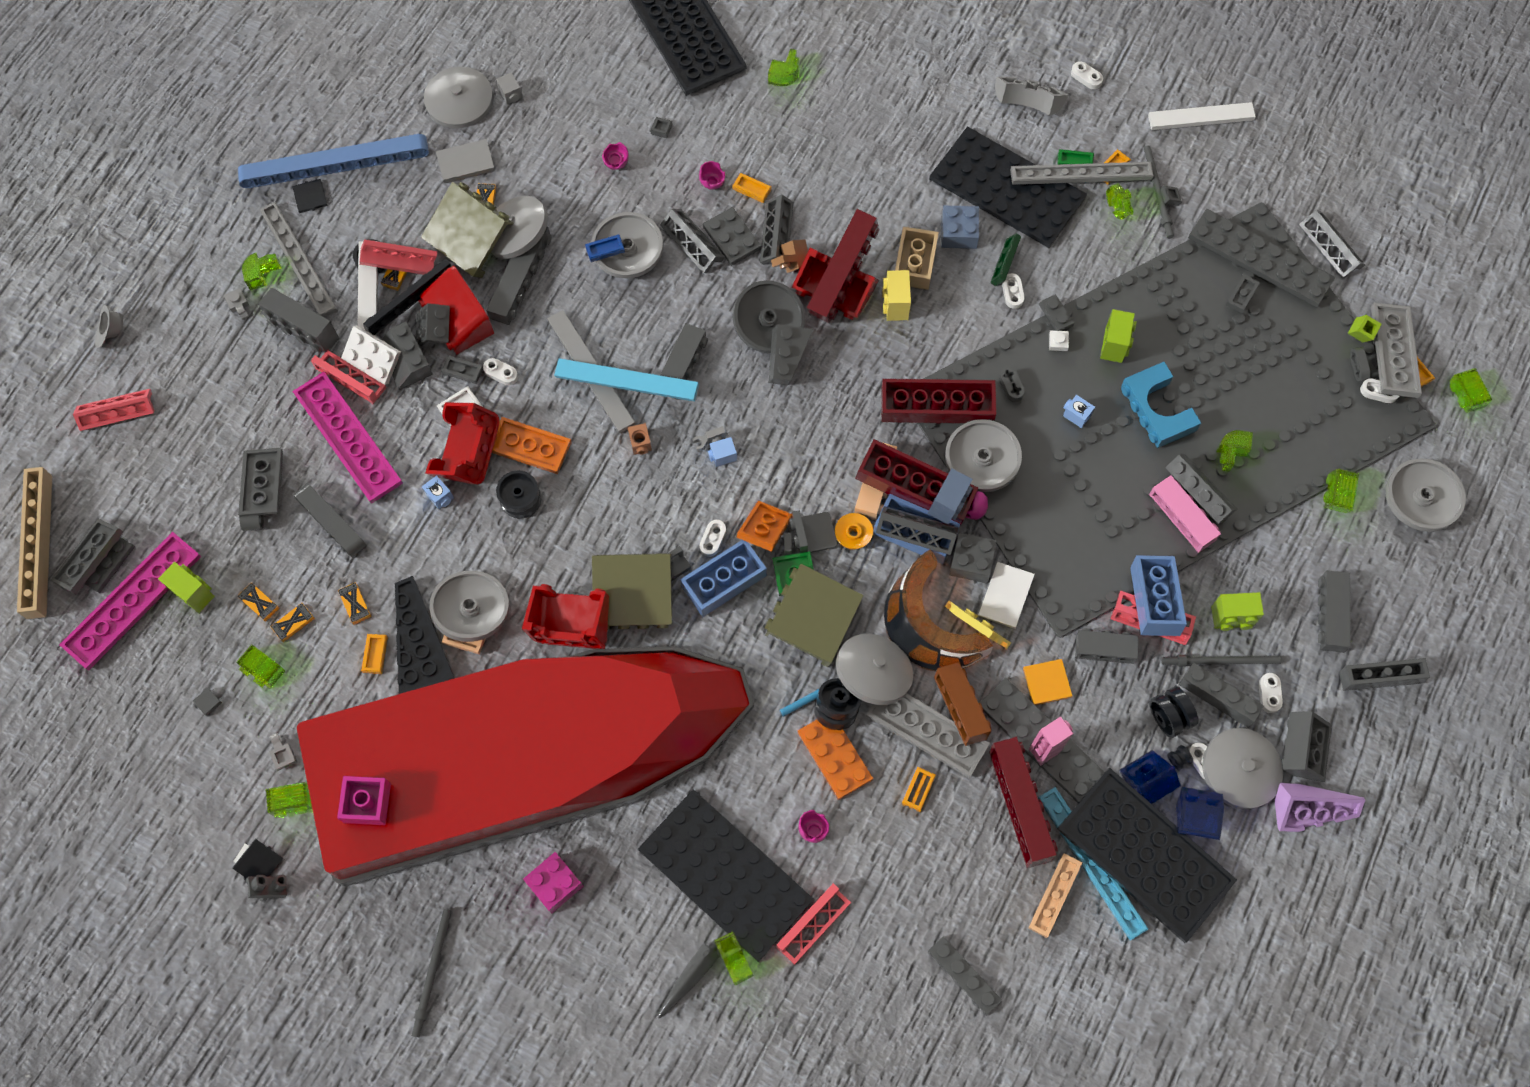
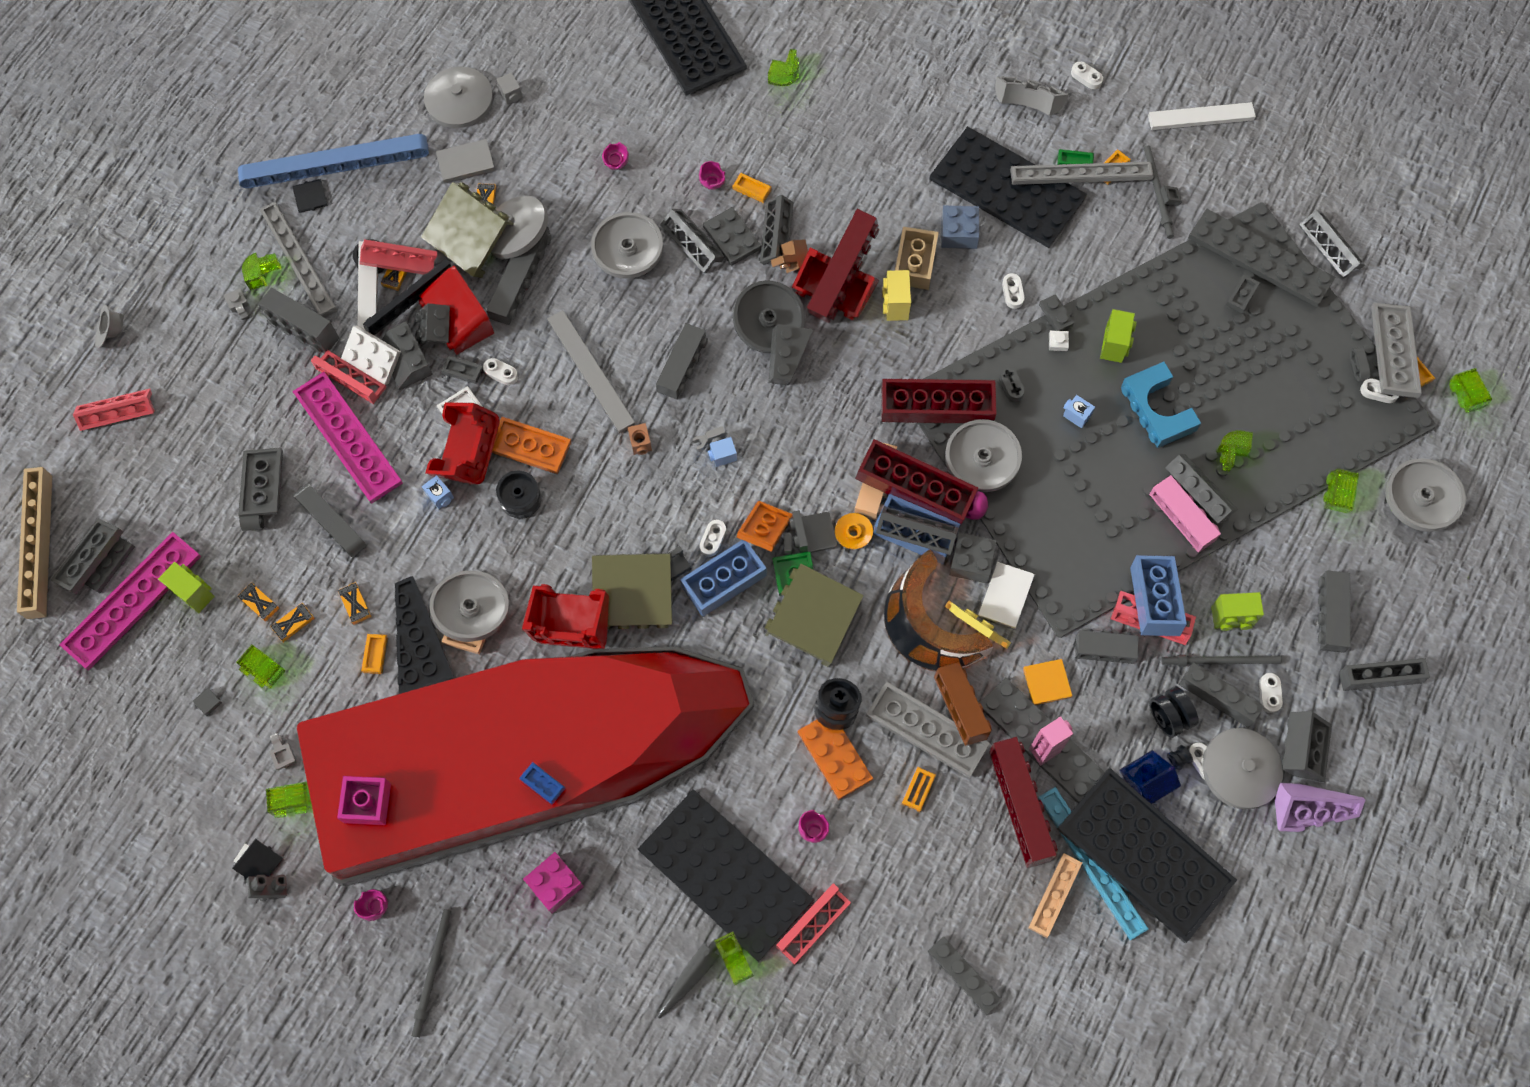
medium azure tile [554,358,699,402] -> none
blue tile [585,234,625,262] -> none
dark grey tile [650,117,673,138] -> none
dark azure bar [780,689,819,717] -> none
light grey dish [836,634,913,705] -> none
sand blue brick [927,468,973,524] -> none
dark green tile [990,233,1021,286] -> none
clear neon green plate [1106,183,1134,220] -> none
clear blue slope [1176,787,1224,840] -> none
lime brick [1348,315,1382,343] -> none
none -> dark pink hair [354,889,388,921]
none -> blue plate [519,762,566,805]

